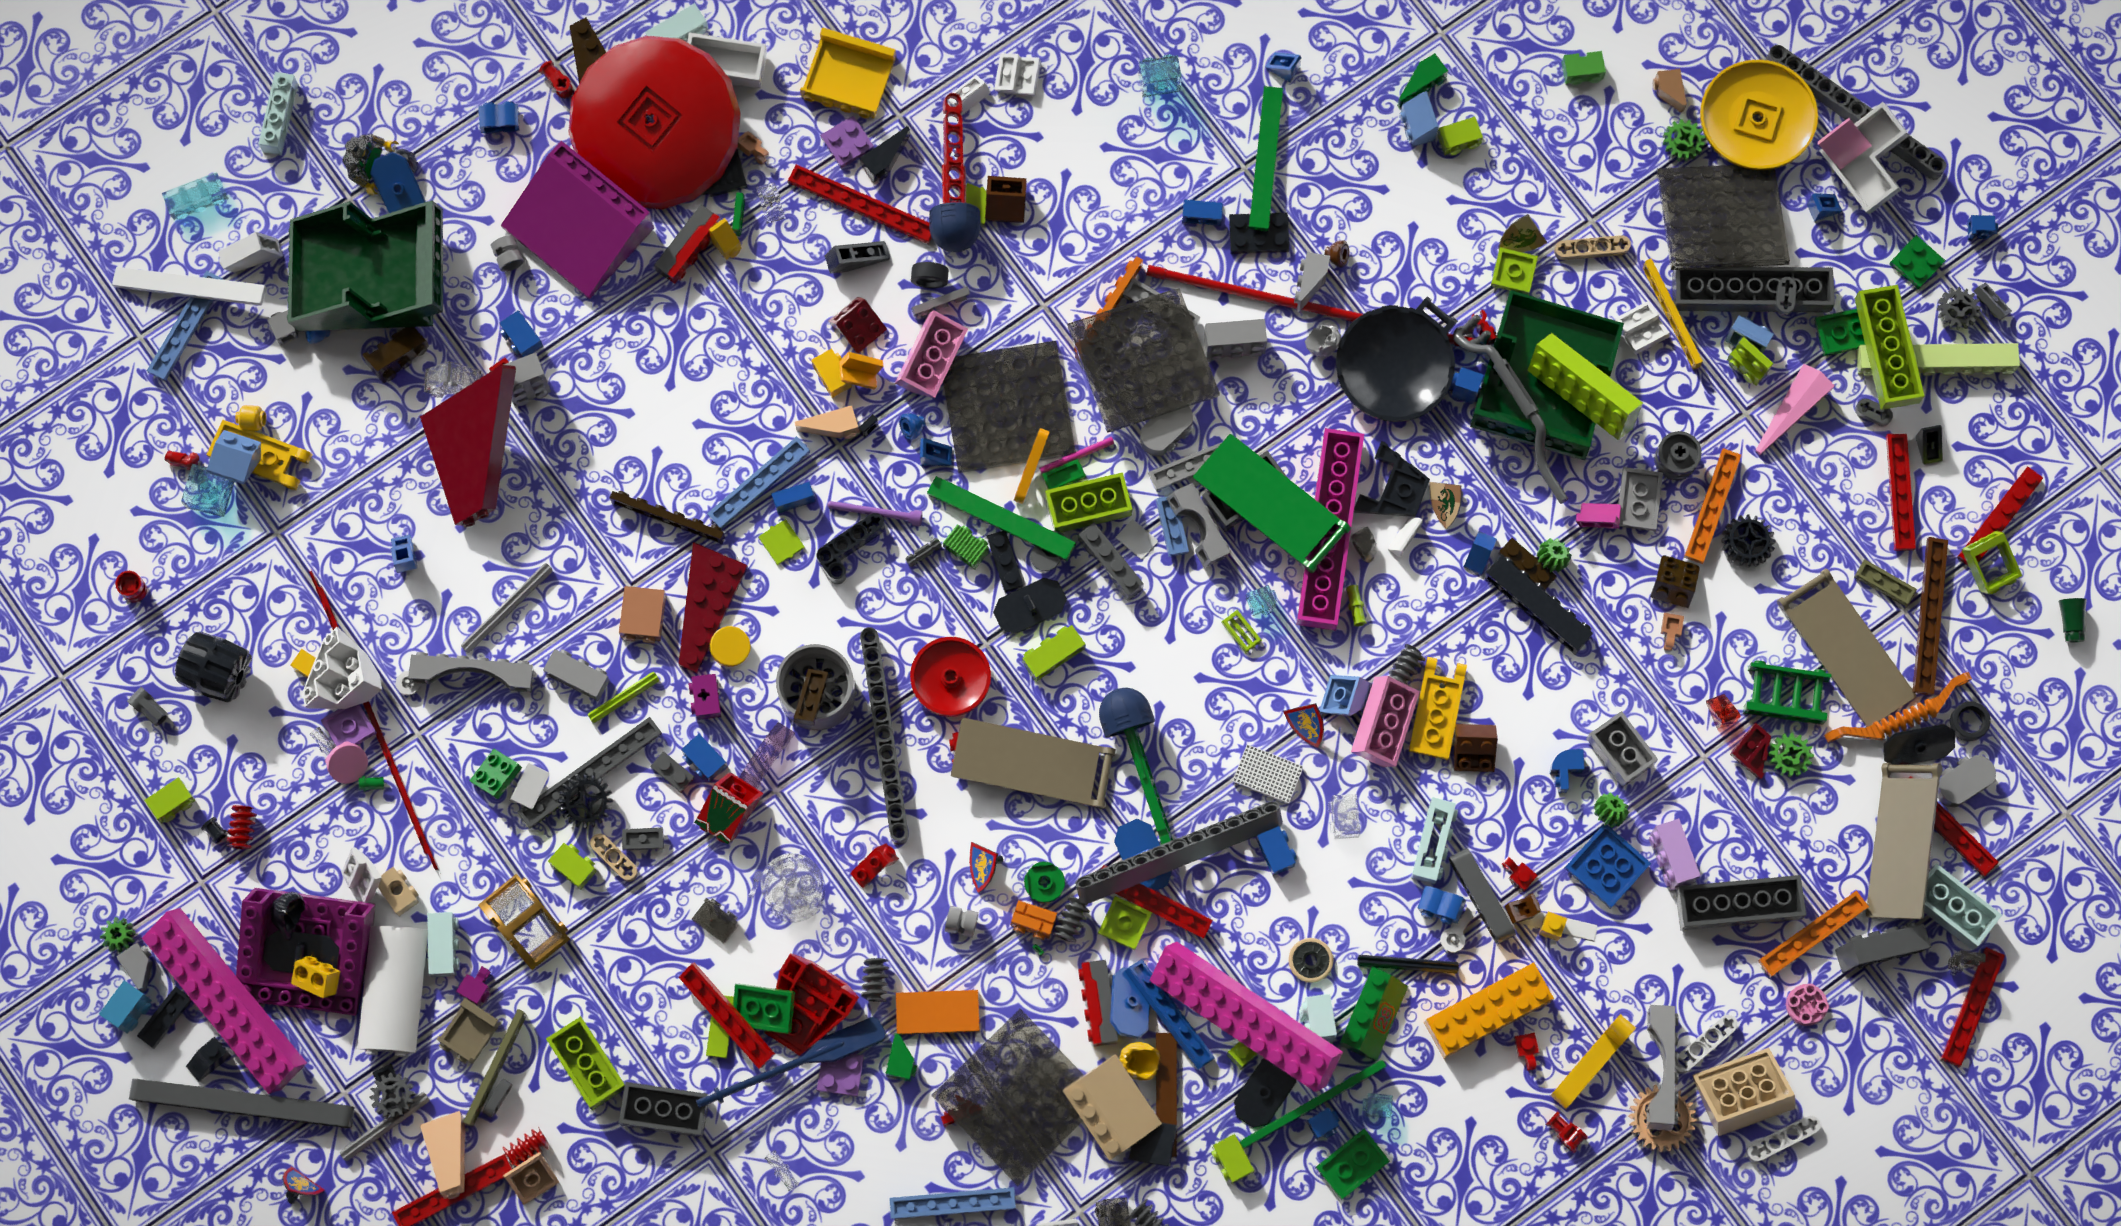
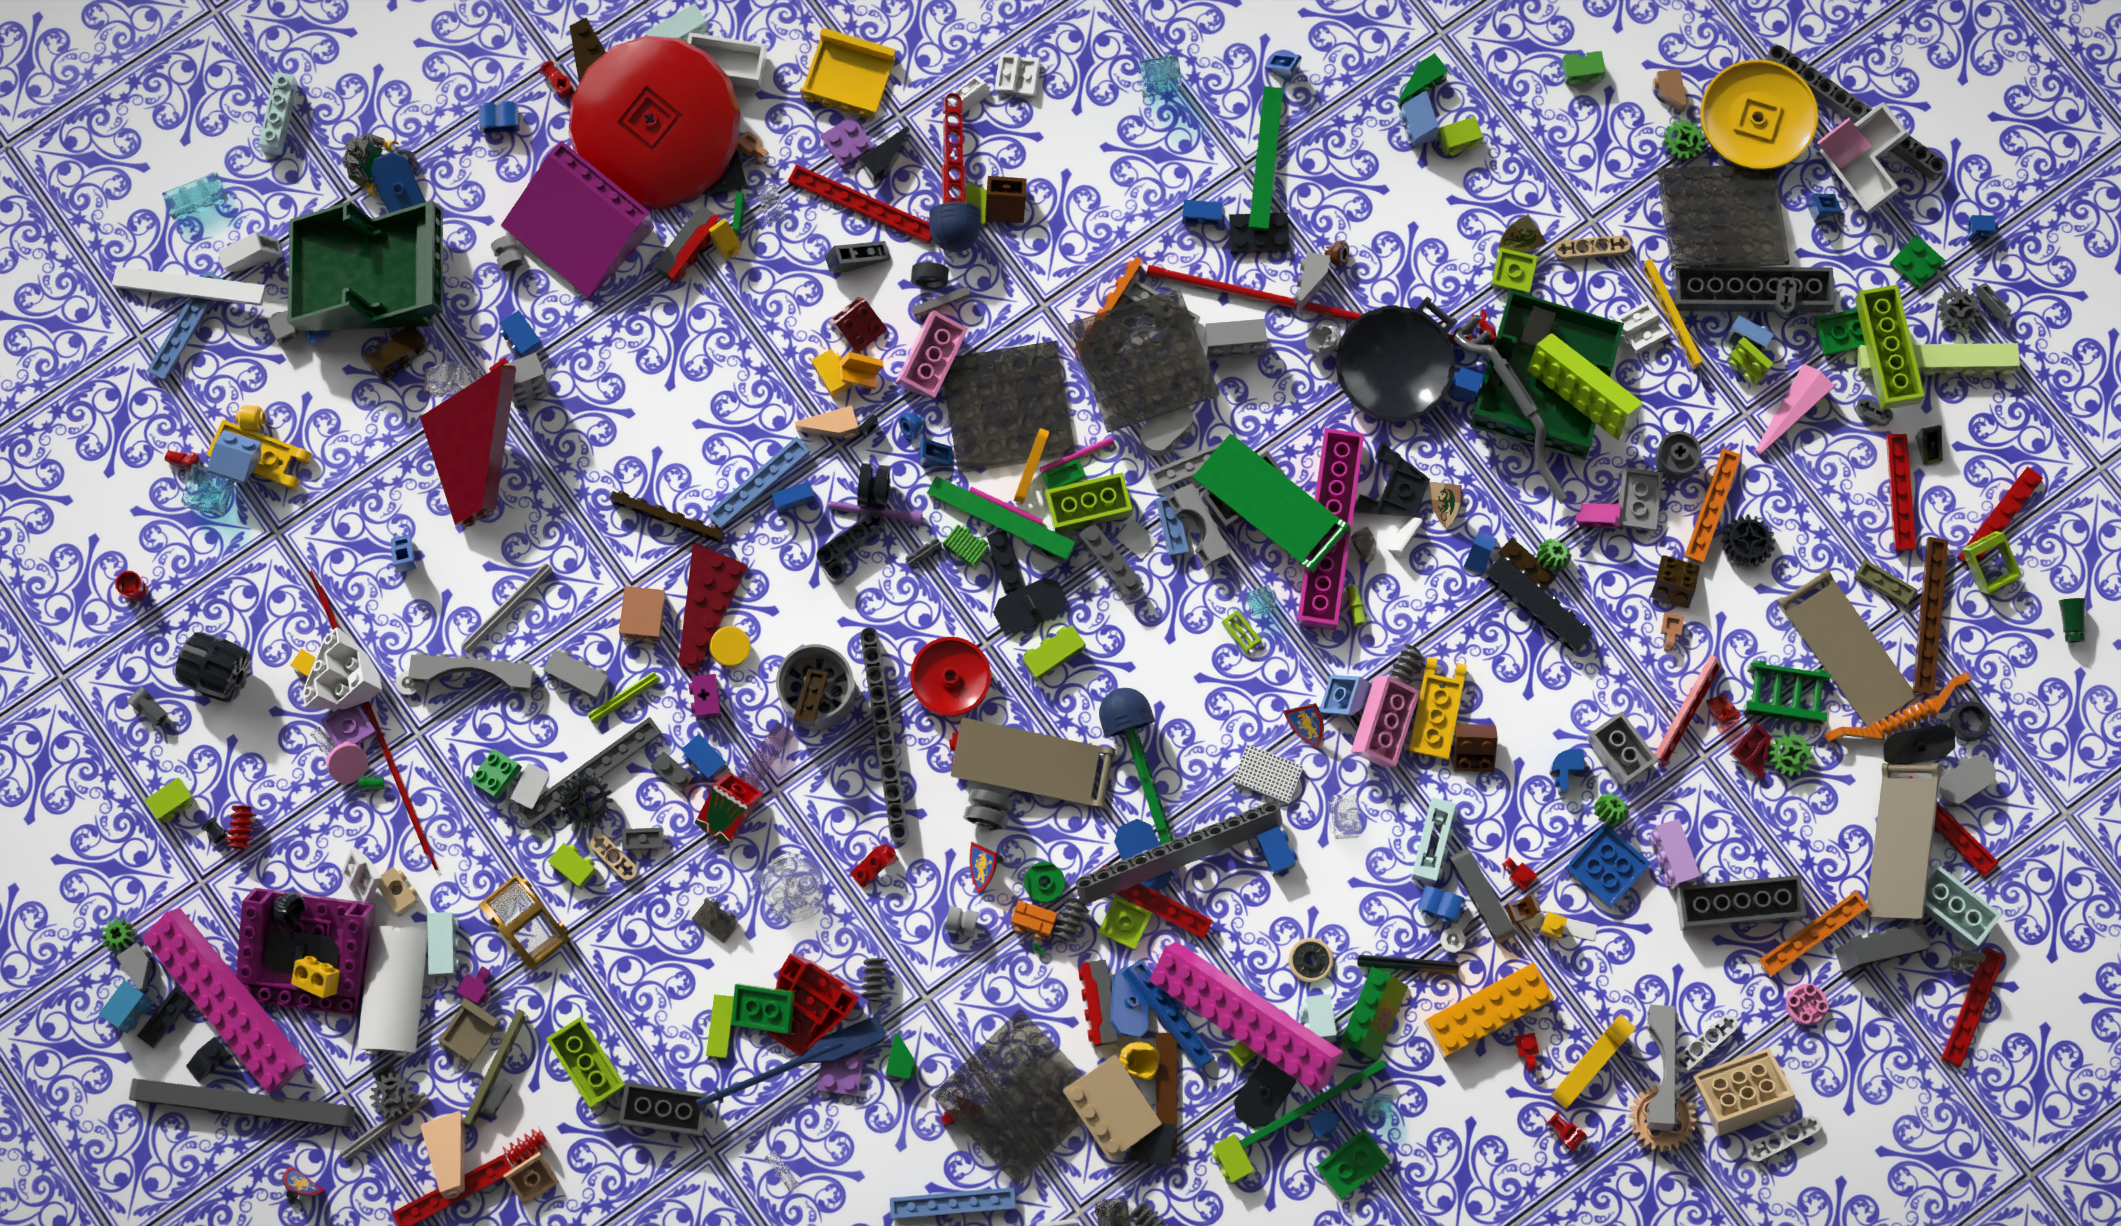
red plate [678,962,775,1069] -> none
lime piece [758,519,805,565] -> none
orange tile [896,990,980,1035] -> none
none -> black wheel [857,463,891,509]
none -> dark grey wheel [963,789,1013,830]
none -> dark pink bar [969,486,1043,525]
none -> clear smoke brick [1519,306,1557,352]
none -> tile [1655,655,1722,767]

